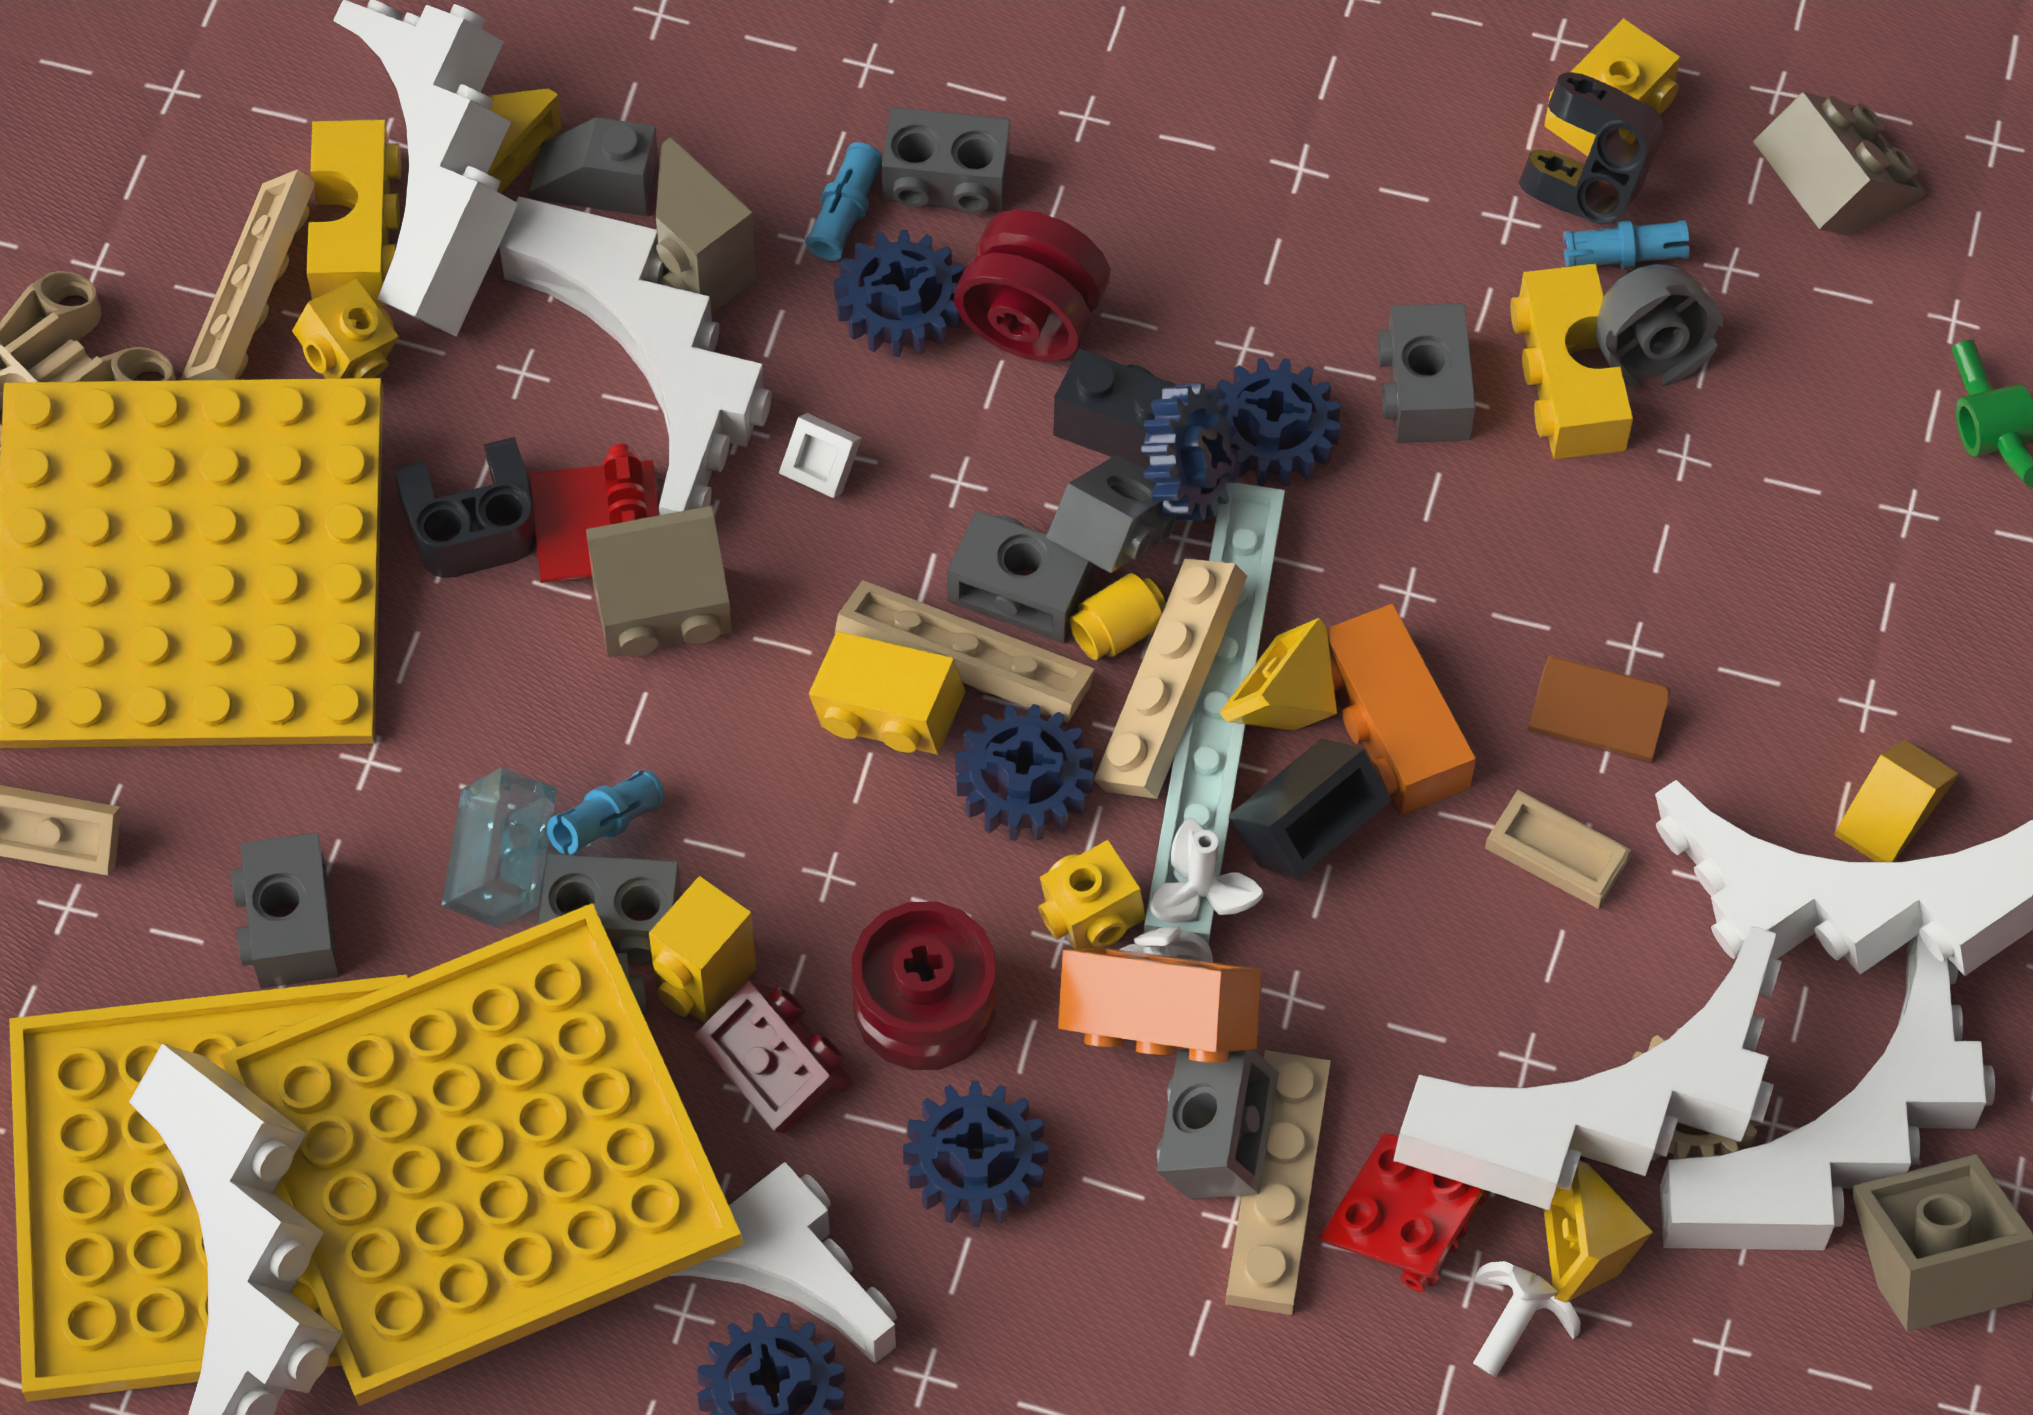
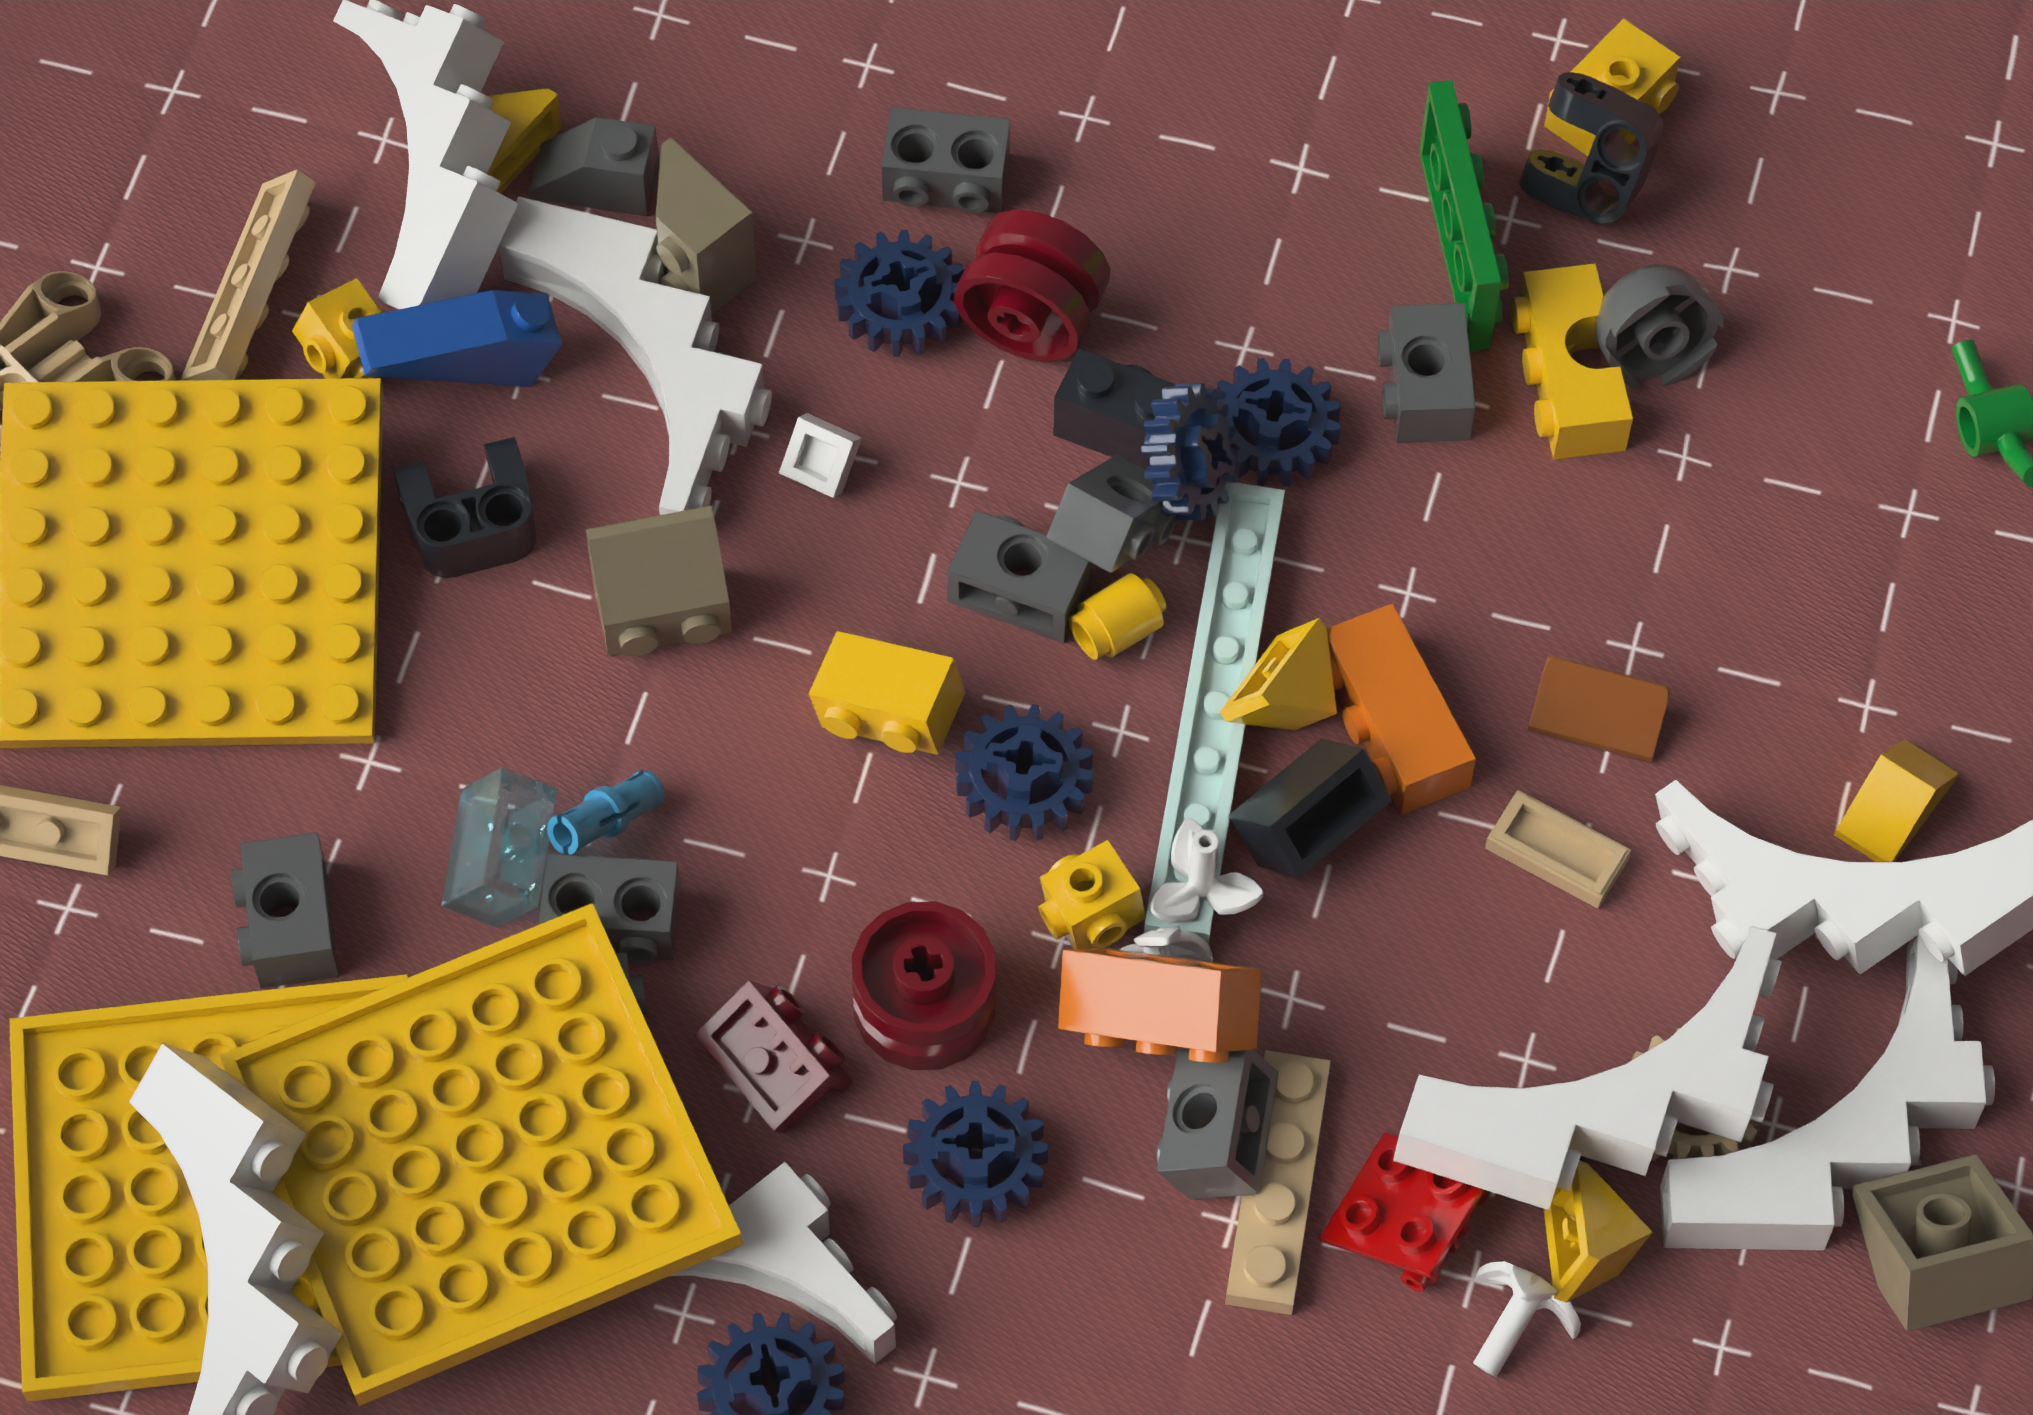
yellow arch [307,120,401,305] -> none
red hinge [529,443,660,583] -> none
yellow brick [649,876,756,1024] -> none
dark azure pin [805,142,883,261] -> none
tan plate [835,580,1094,723] -> none
tan plate [1094,559,1248,799] -> none
dark azure pin [1563,220,1690,269] -> none
dark tan slope [1753,92,1927,236] -> none
none -> blue slope [352,290,562,387]
none -> green plate [1419,80,1508,351]

